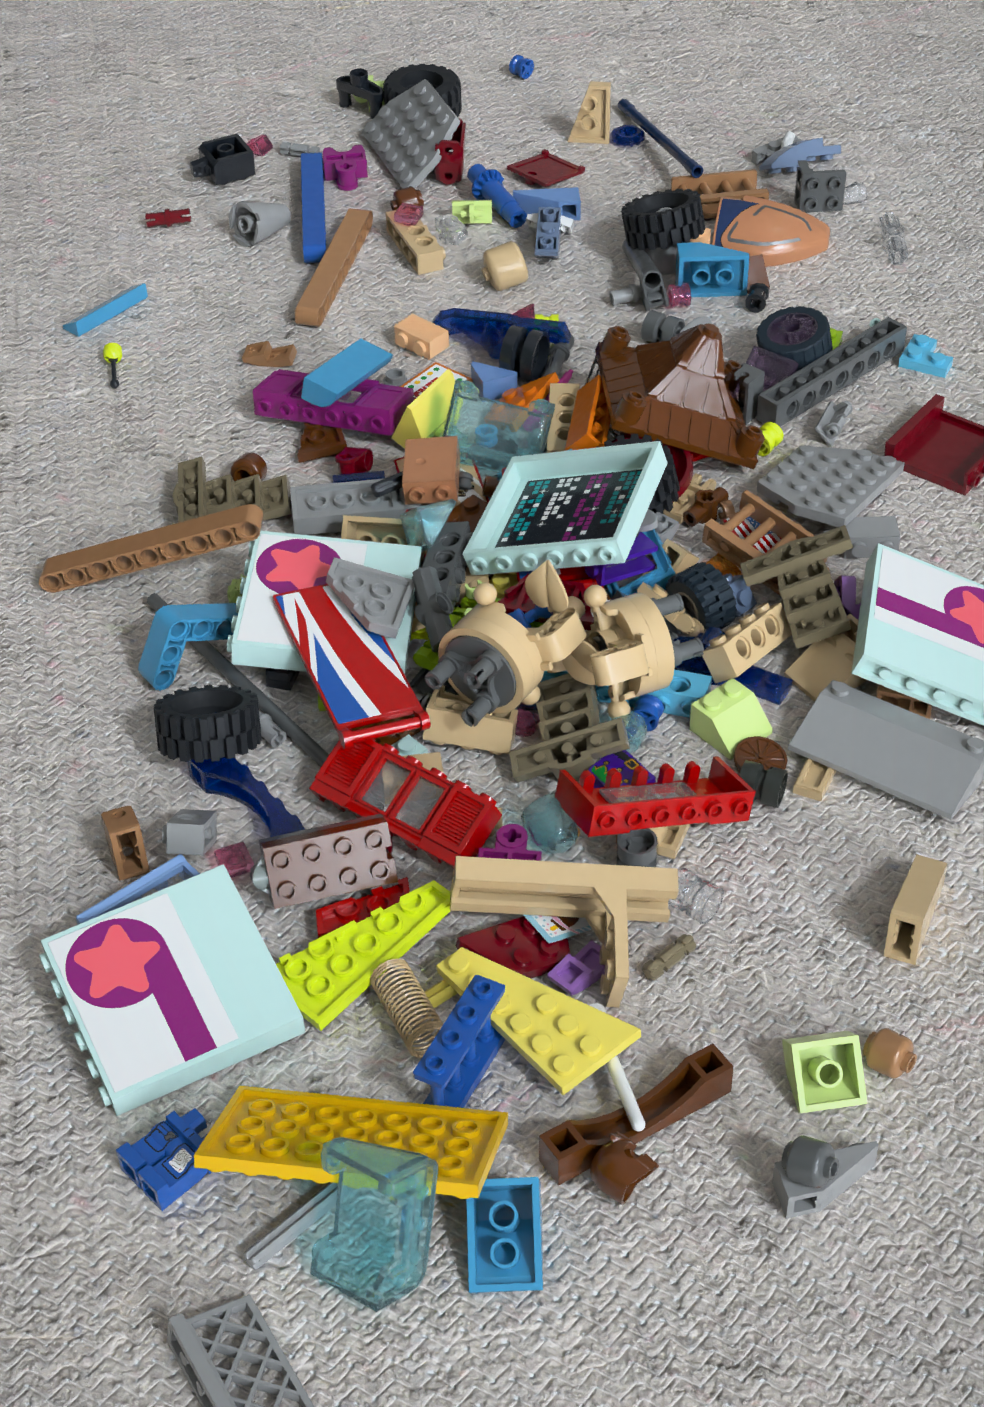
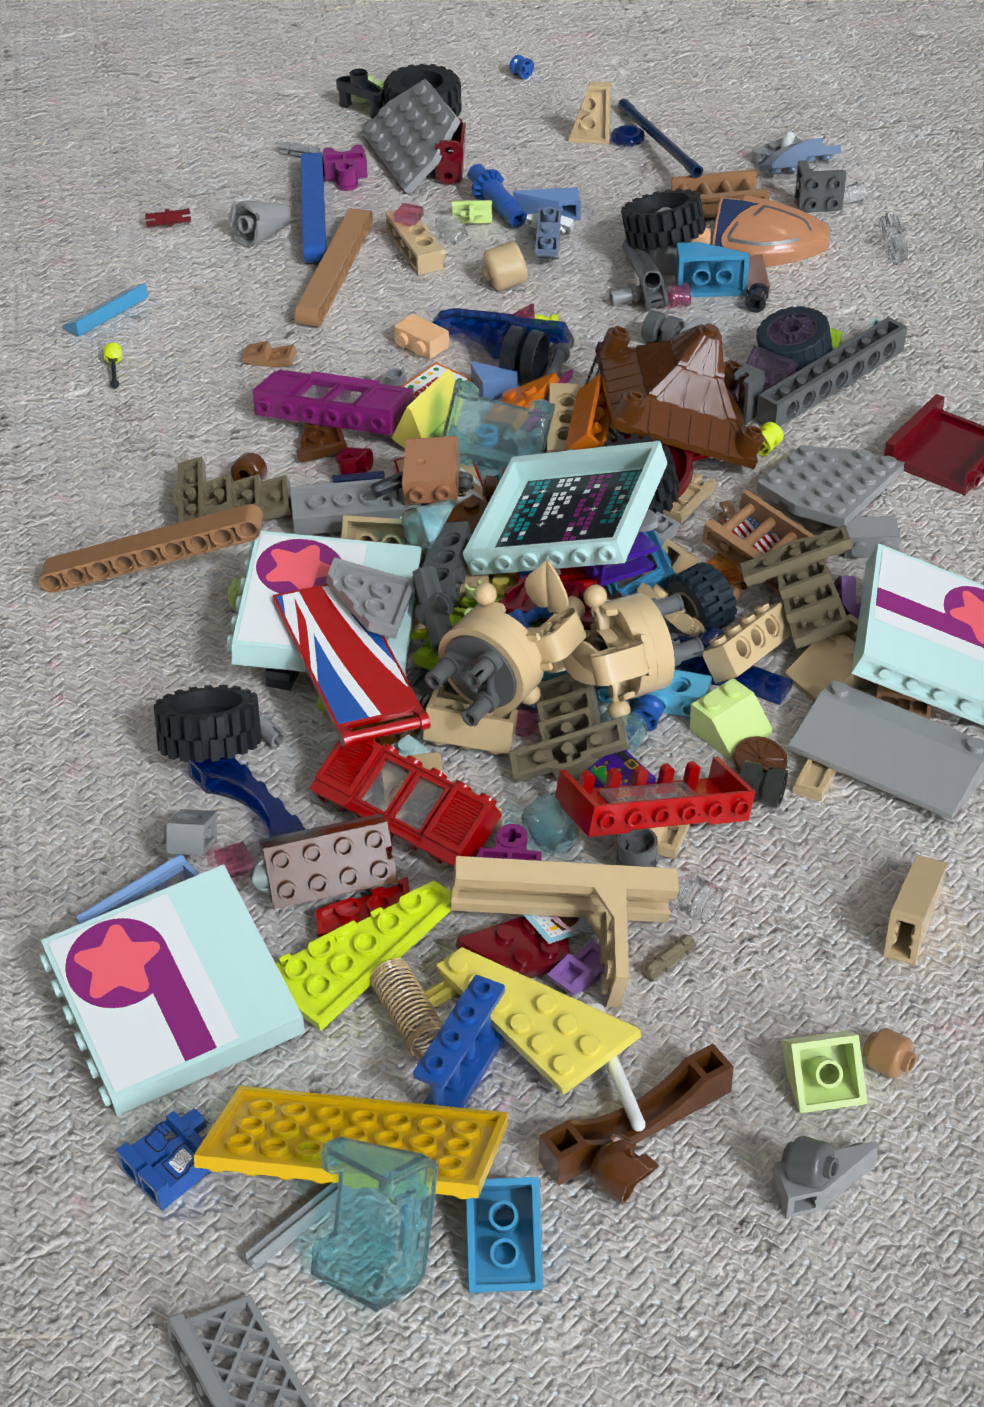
medium nougat torso [101,806,150,881] -> none
dark azure beam [138,603,238,691] -> none
dark grey piece [147,593,385,811] -> none
black hinge [190,133,256,185] -> none
clear pink slope [246,134,273,156] -> none
dark azure brick [301,338,393,407] -> none
reddish brown head [390,186,424,214] -> none
dark red container [507,149,585,187] -> none
reddish brown axle [683,487,729,527] -> none
sand blue bracket [723,573,757,617] -> none
light grey hinge [815,401,853,447] -> none
medium azure plate [898,334,953,378] -> none

